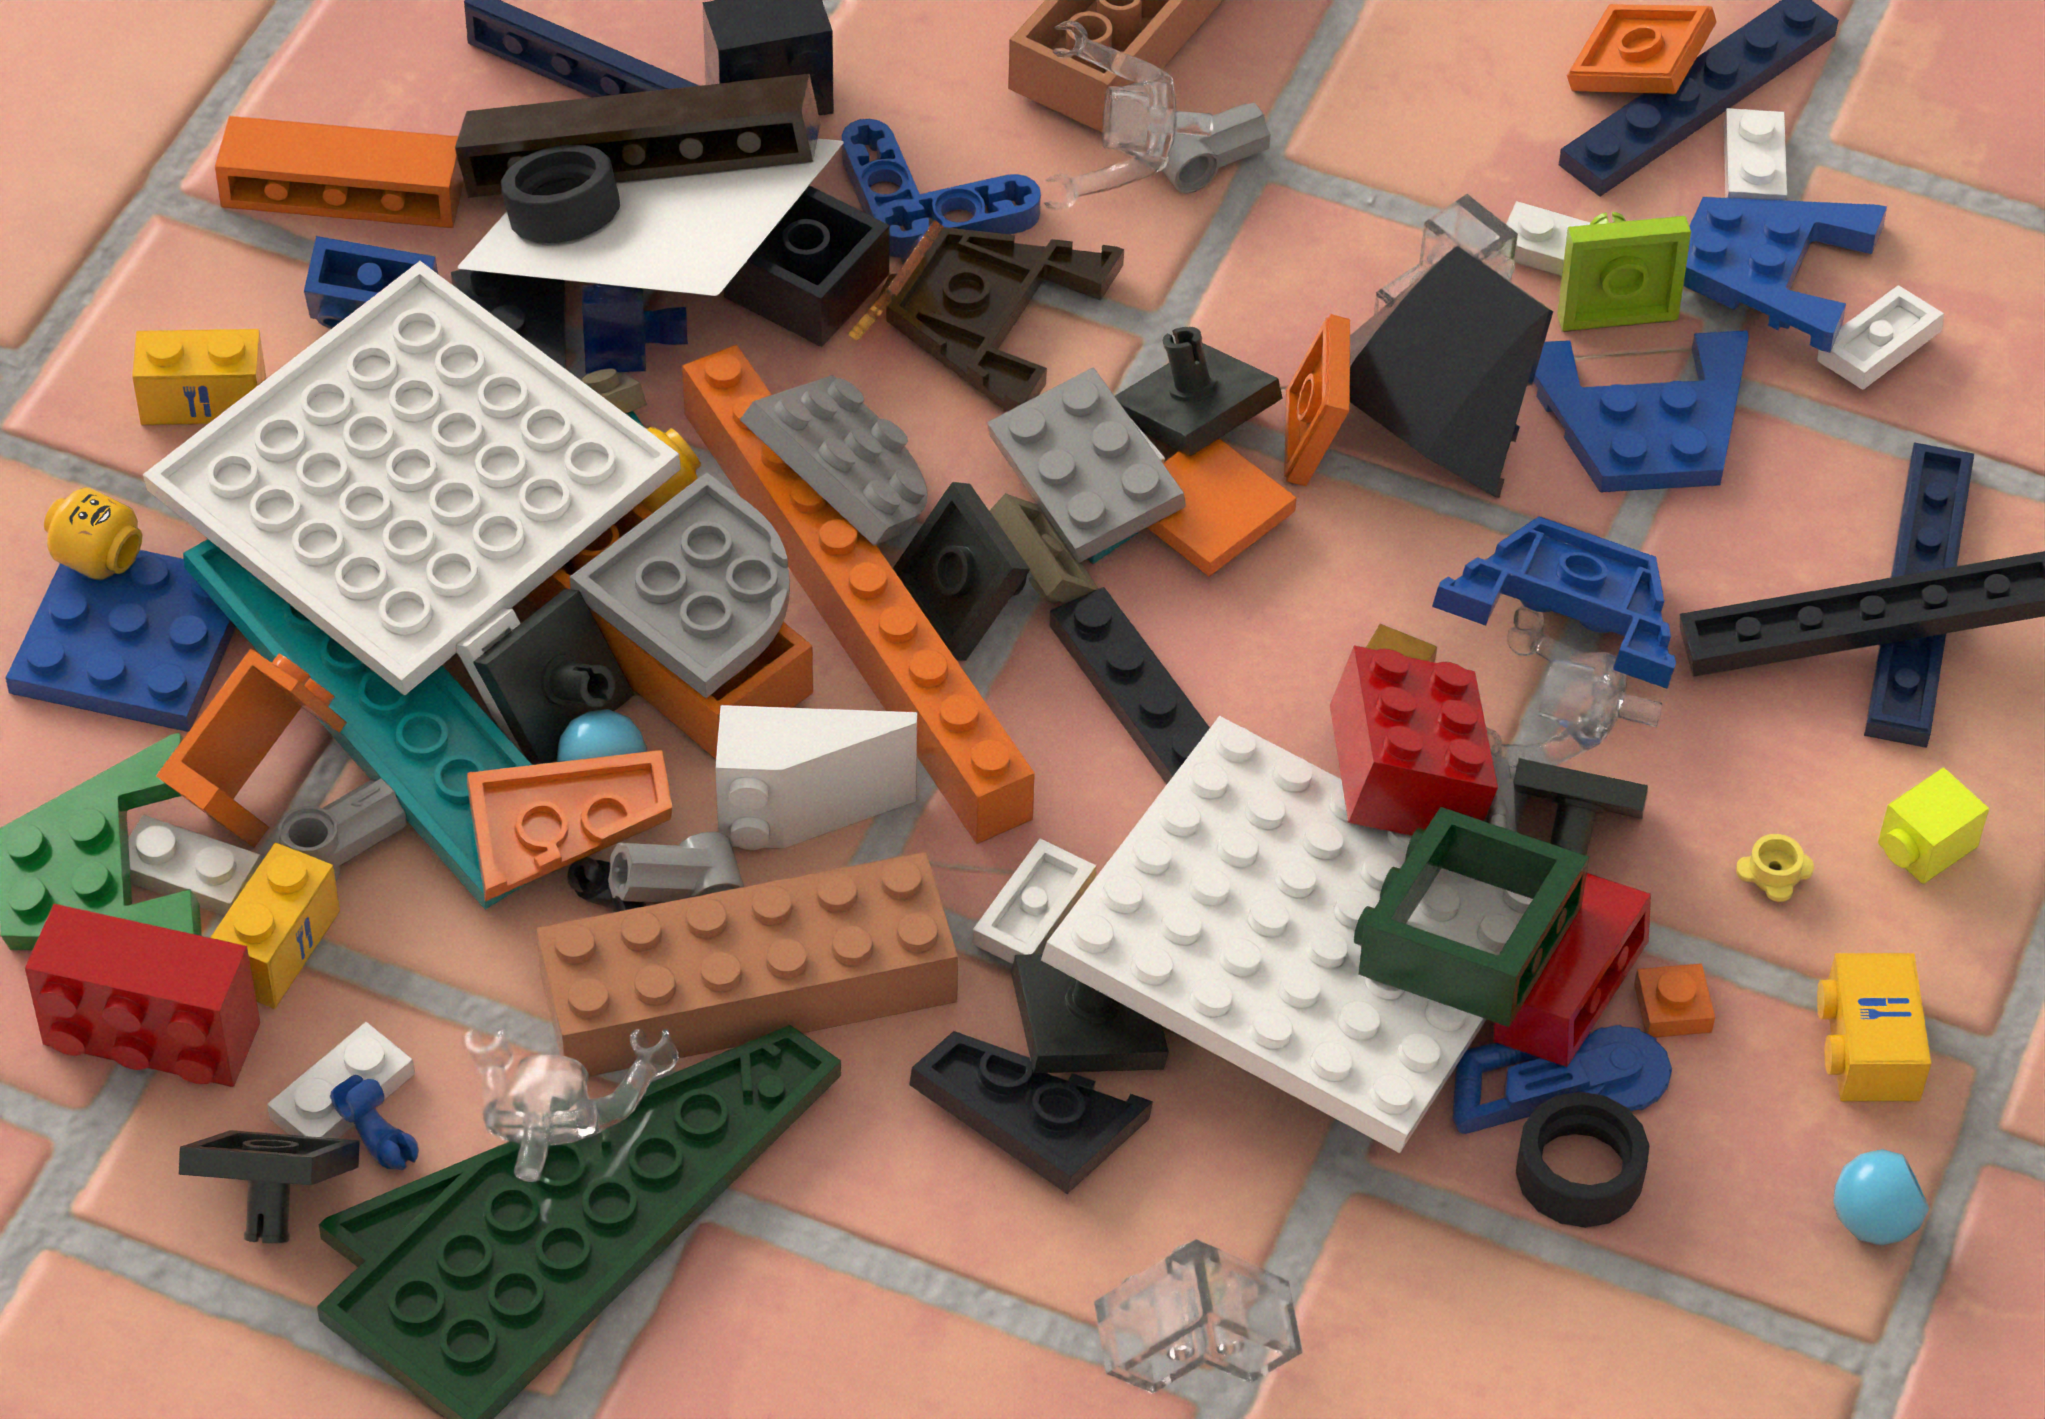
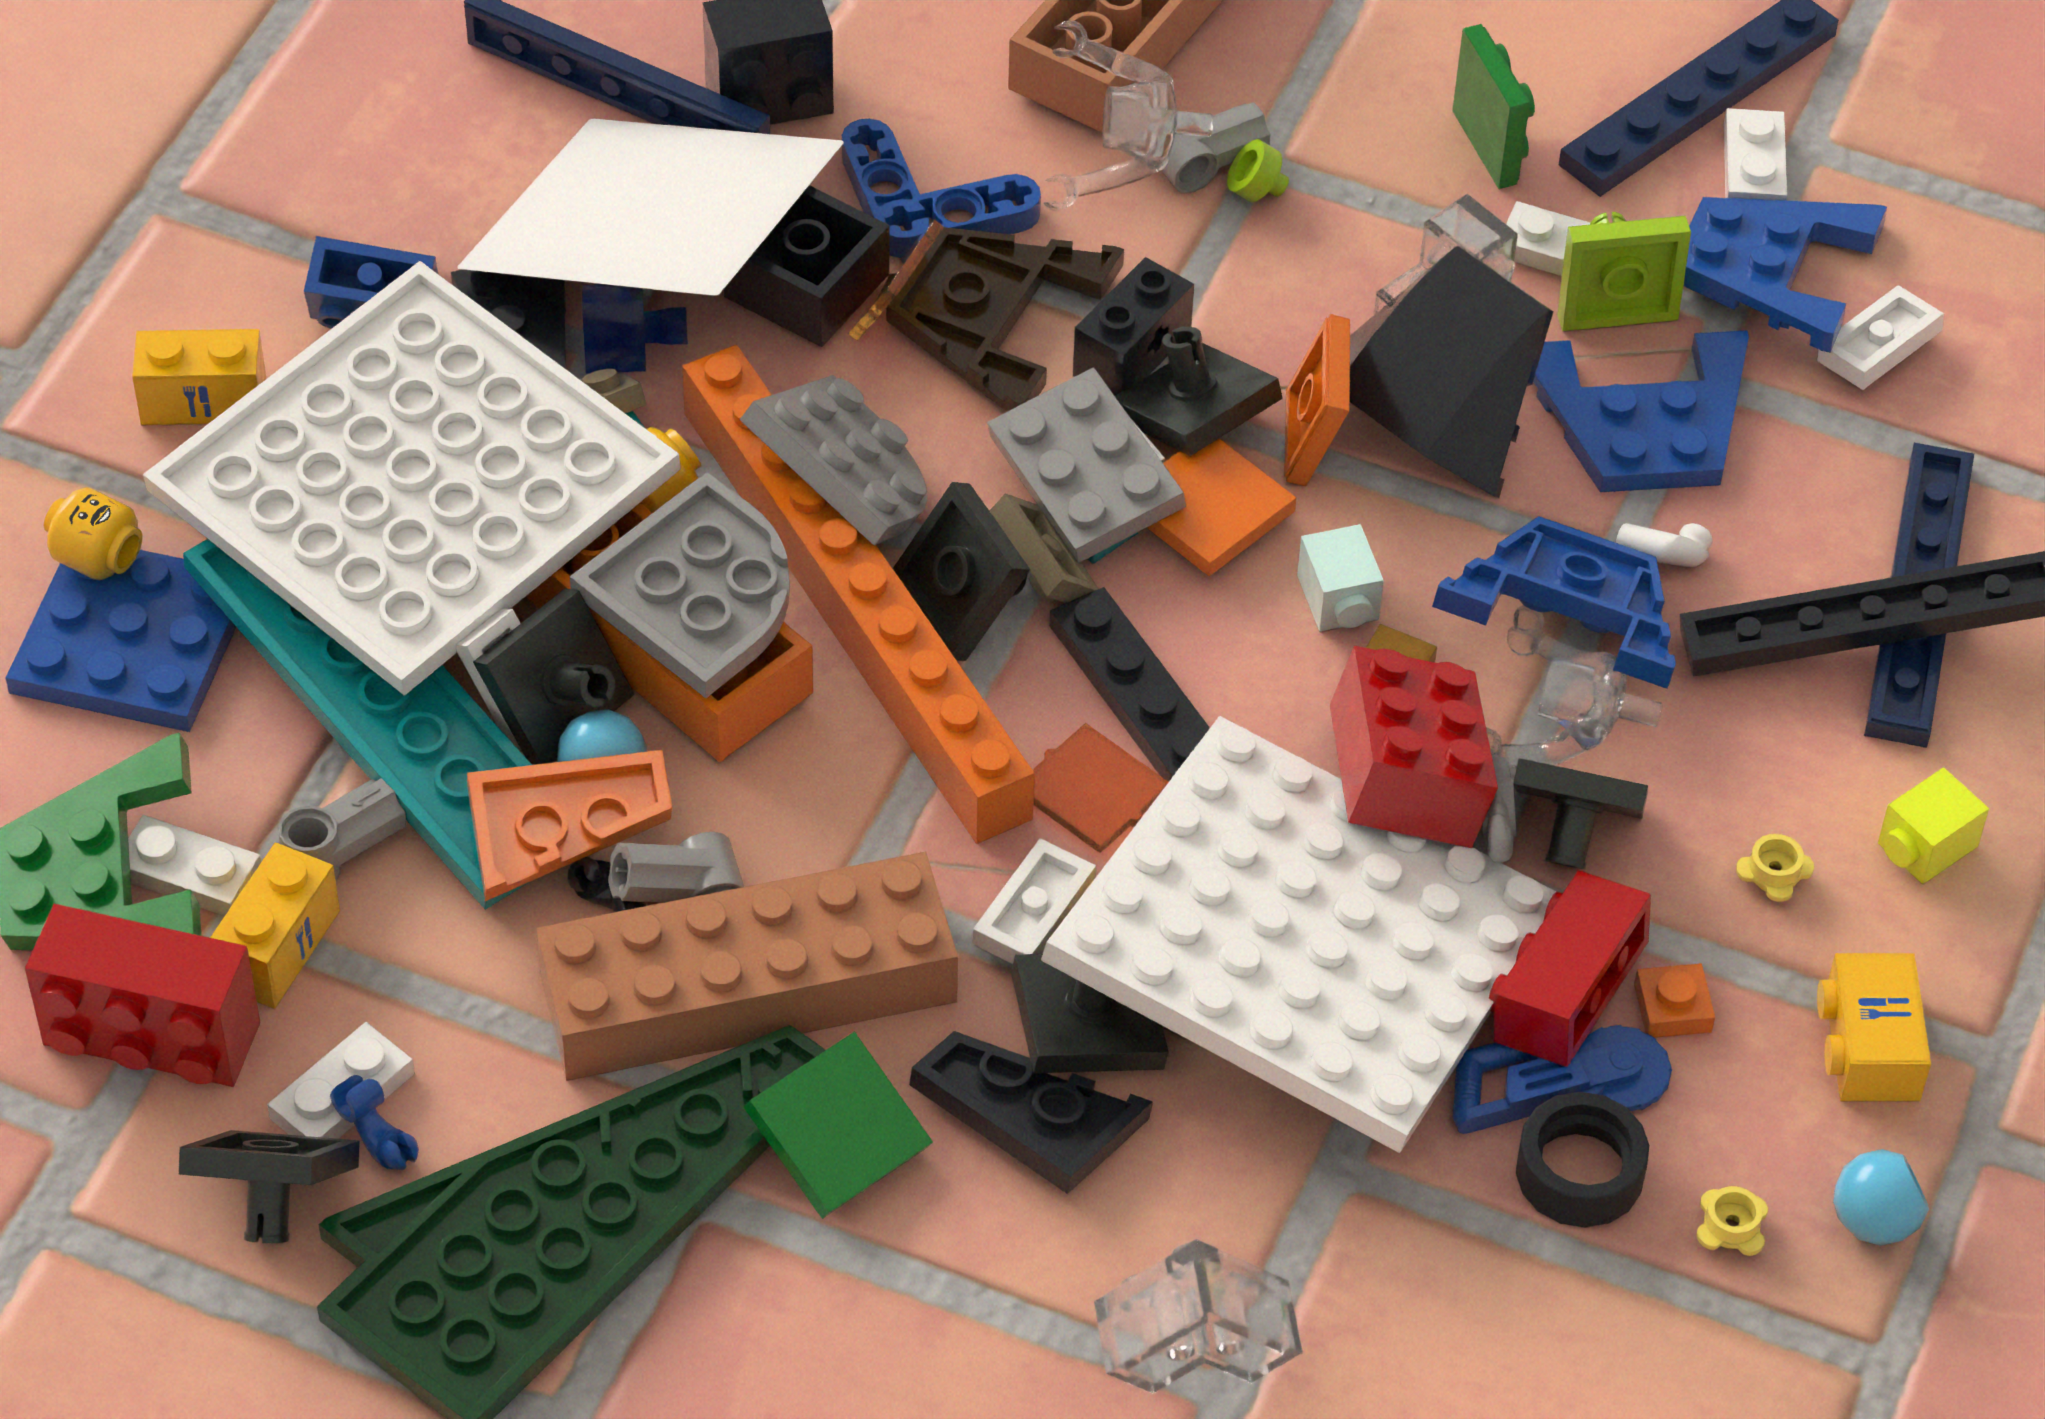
orange panel [156,649,347,848] -> none
orange brick [215,116,464,228] -> none
dark brown brick [455,74,821,198] -> none
clear piece [465,1029,678,1182] -> none
black tyre [501,145,620,243] -> none
white slope [715,705,917,850] -> none
dark green window [1354,807,1589,1027] -> none
orange plate [1567,4,1717,94] -> none
none -> green tile [743,1031,933,1219]
none -> clear orange piece [1033,723,1168,853]
none -> black brick [1073,257,1194,396]
none -> lime tile [1227,139,1289,202]
none -> light aqua brick [1297,524,1384,632]
none -> green tile [1452,24,1535,189]
none -> white arm [1616,523,1713,568]
none -> light yellow plate [1696,1186,1768,1256]

